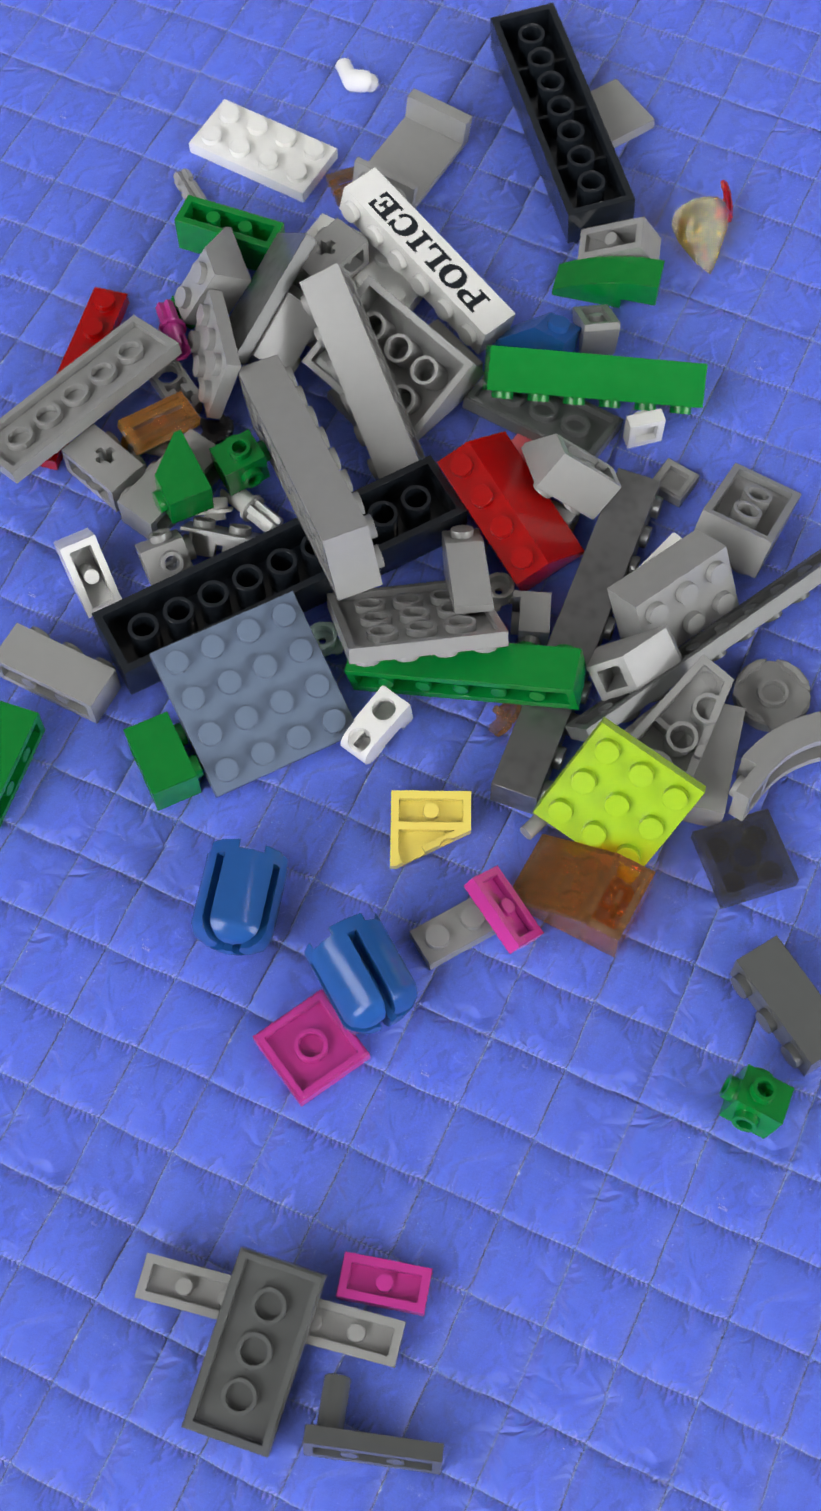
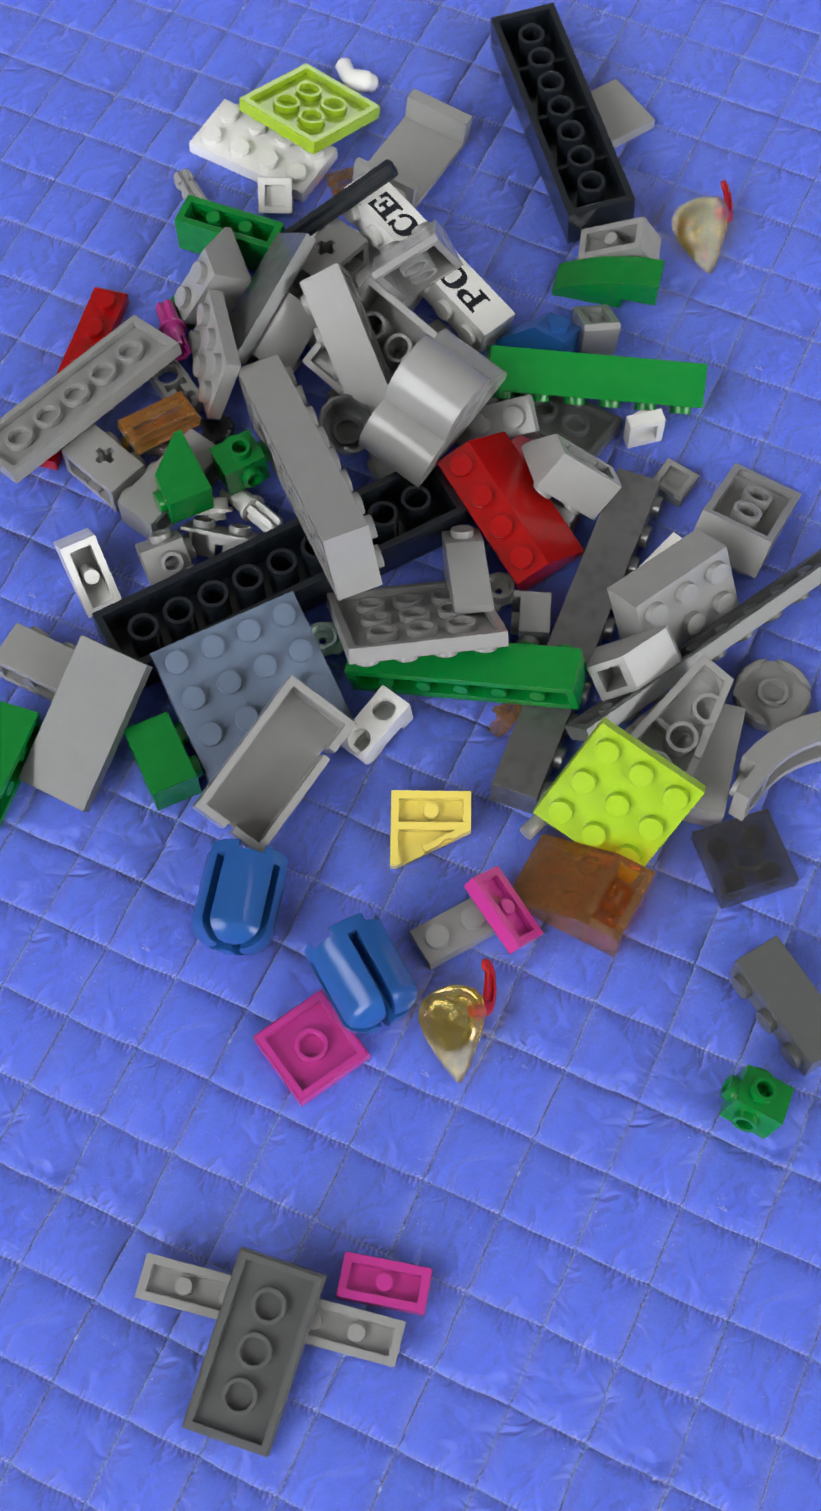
dark grey piece [303,1374,444,1475] -> none
none -> tile [18,635,153,812]
none -> light grey piece [191,675,357,852]
none -> lime plate [239,63,380,155]
none -> white plate [258,177,293,213]
none -> black axle [283,159,398,236]
none -> dark grey hair [318,394,372,455]
none -> light grey brick [358,329,507,488]
none -> light grey slope [371,220,463,303]
none -> clear yellow piece [418,958,497,1083]
none -> light grey hinge [454,395,540,447]

